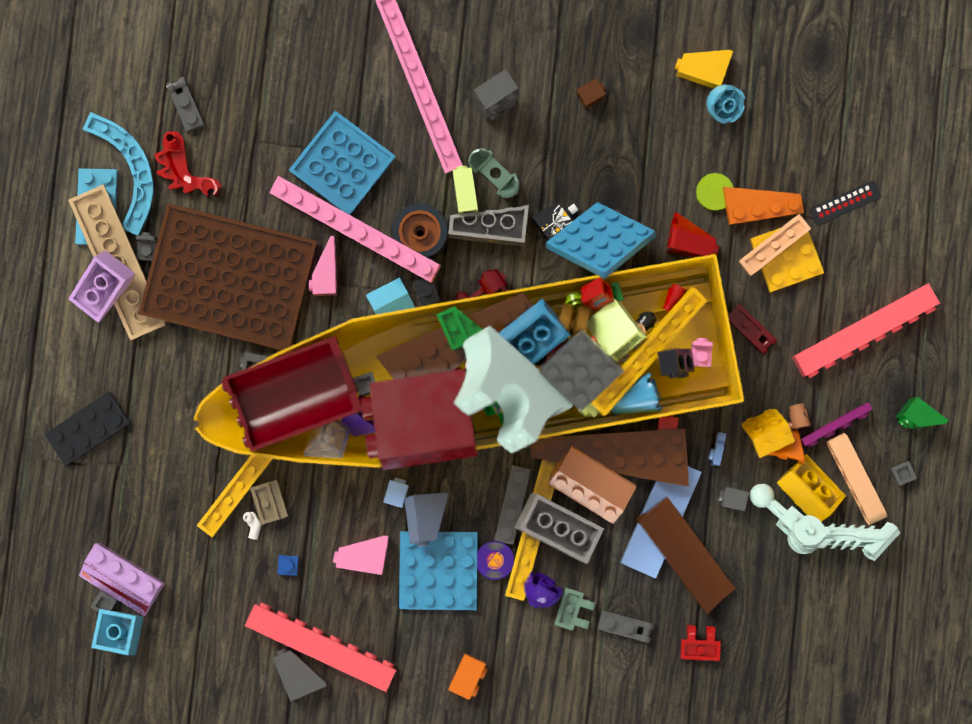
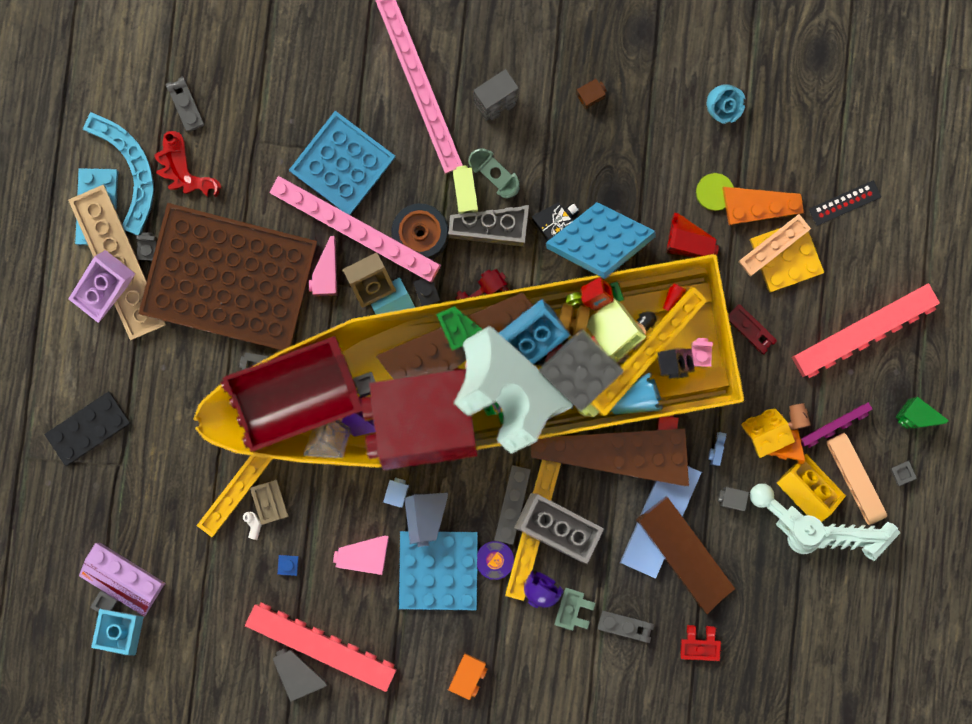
nougat slope [548,445,637,524] -> none
yellow slope [674,50,733,89] -> none
none -> dark tan brick [342,252,396,308]

